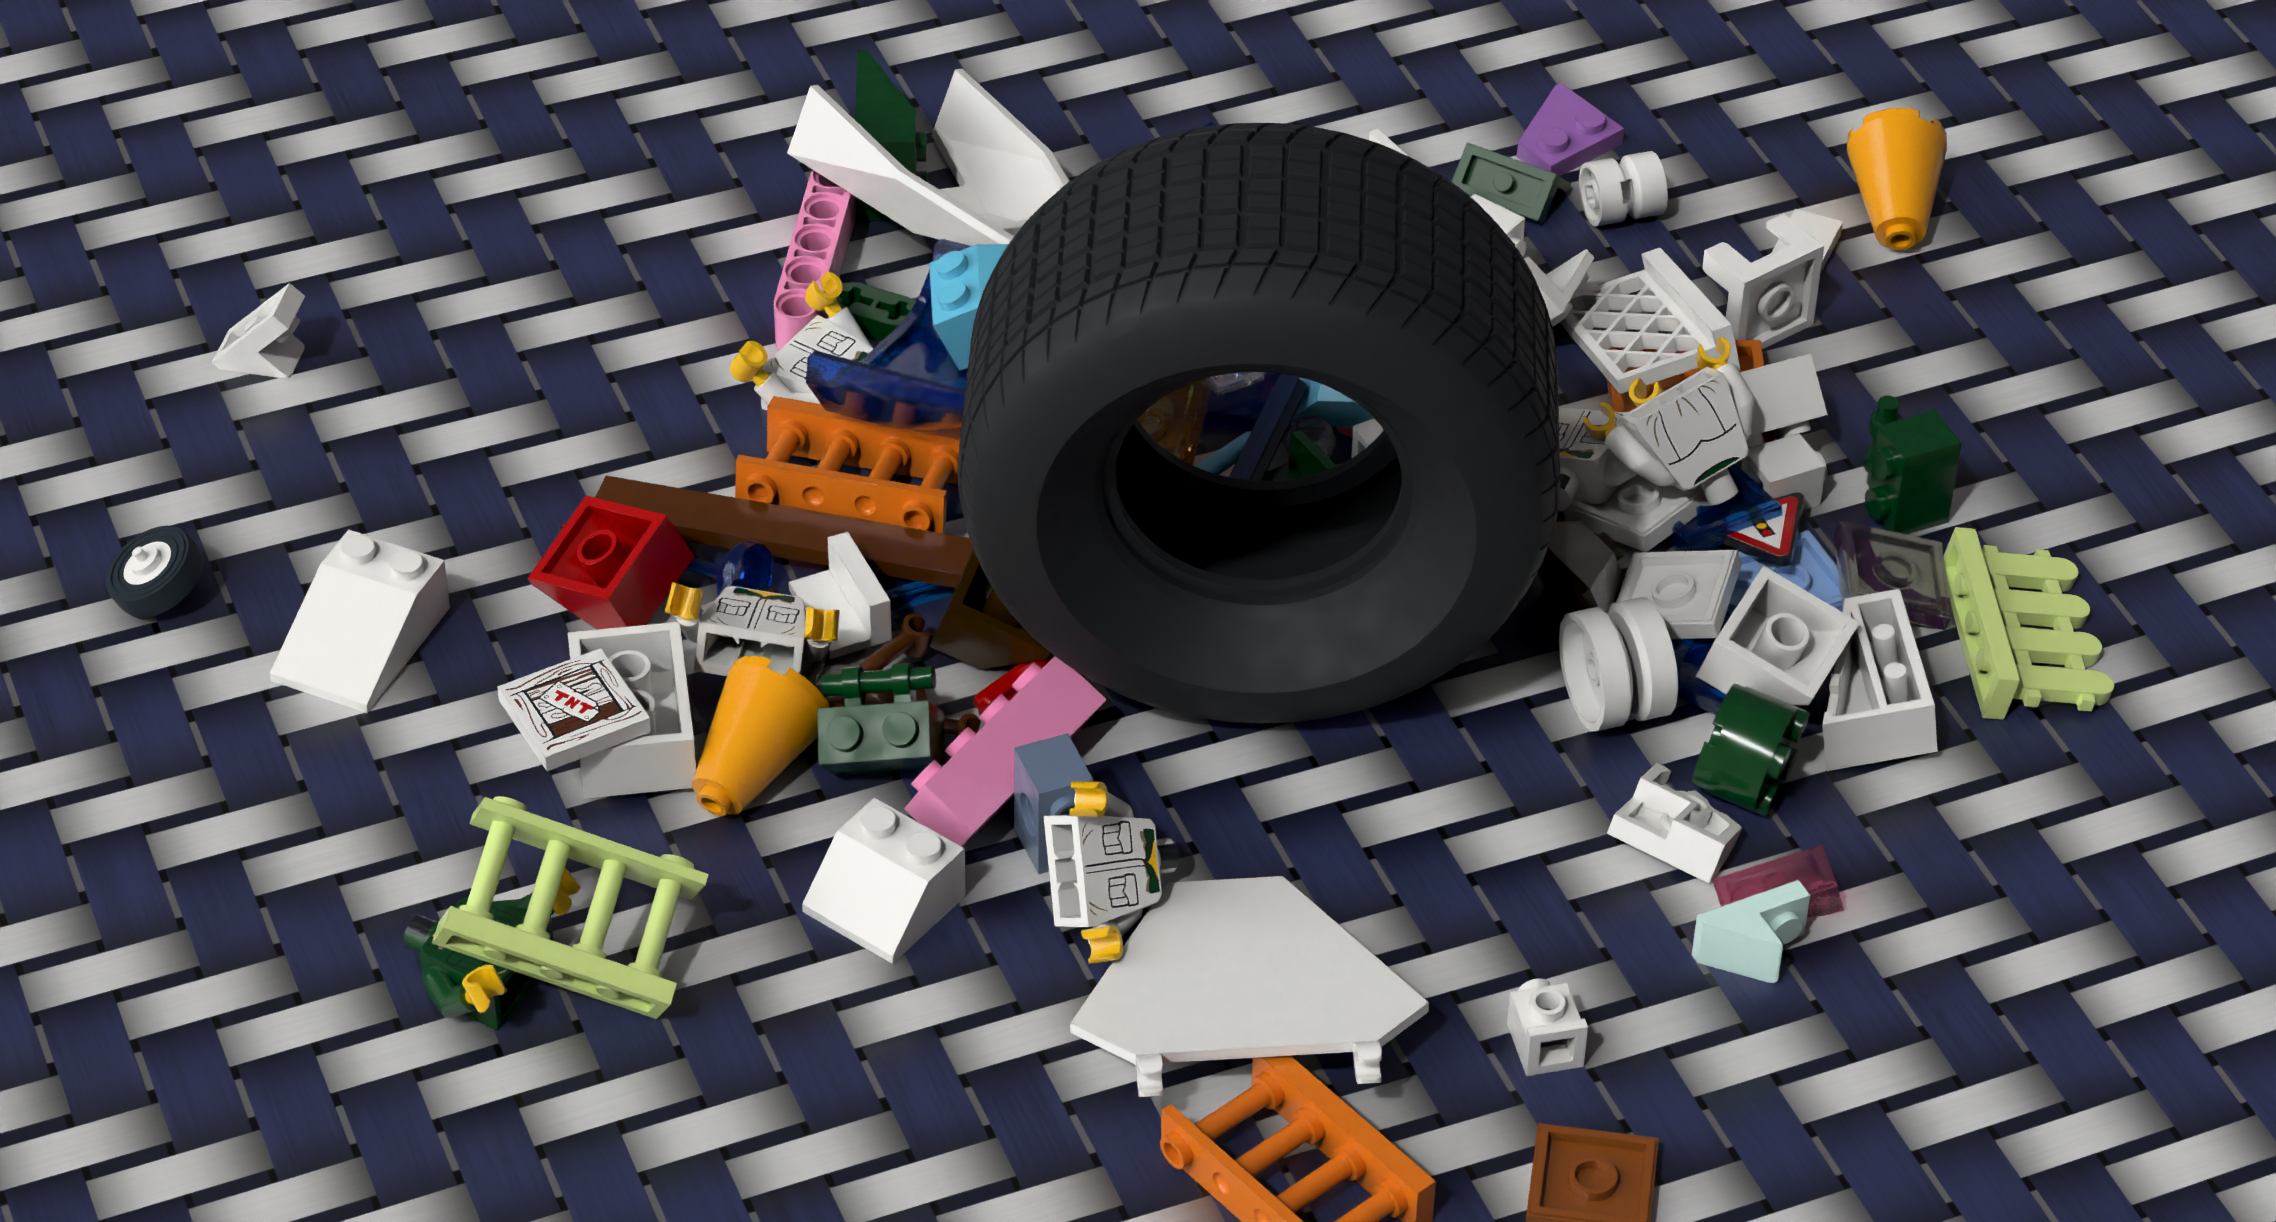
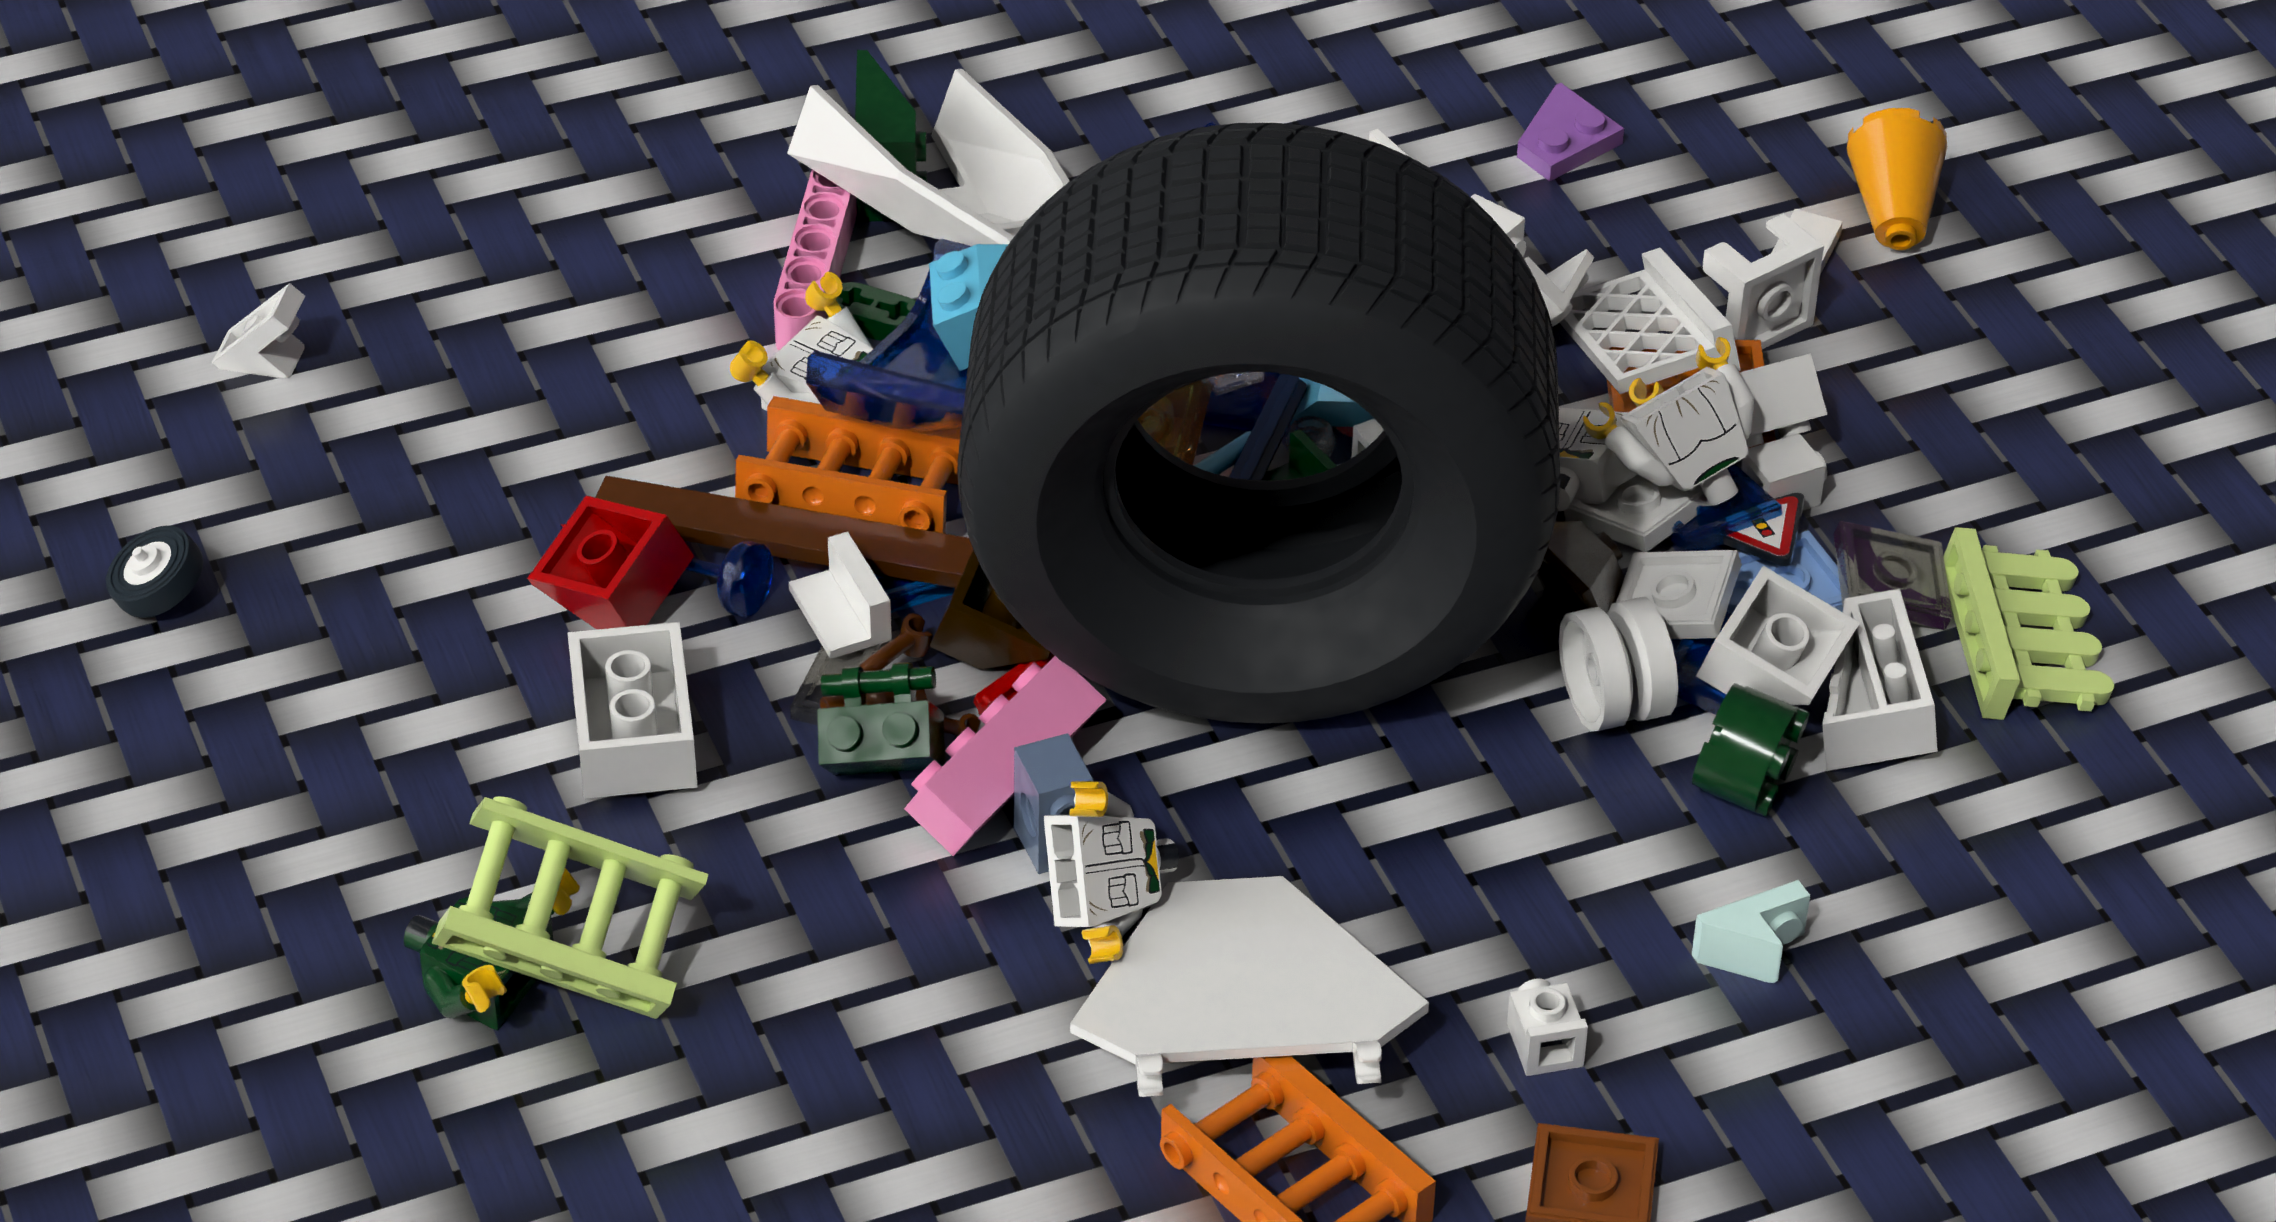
white slope [270,530,450,713] -> none
white tile [497,648,651,771] -> none
white torso [665,582,840,676] -> none
light orange cone [692,655,830,816] -> none
white slope [802,798,966,964] -> none
panel [1452,142,1571,224] -> none
white wheel [1579,151,1668,227] -> none
white slope [1607,763,1742,883] -> none
clear pink slope [1712,845,1844,918] -> none
dark green brick [1863,395,1962,539] -> none

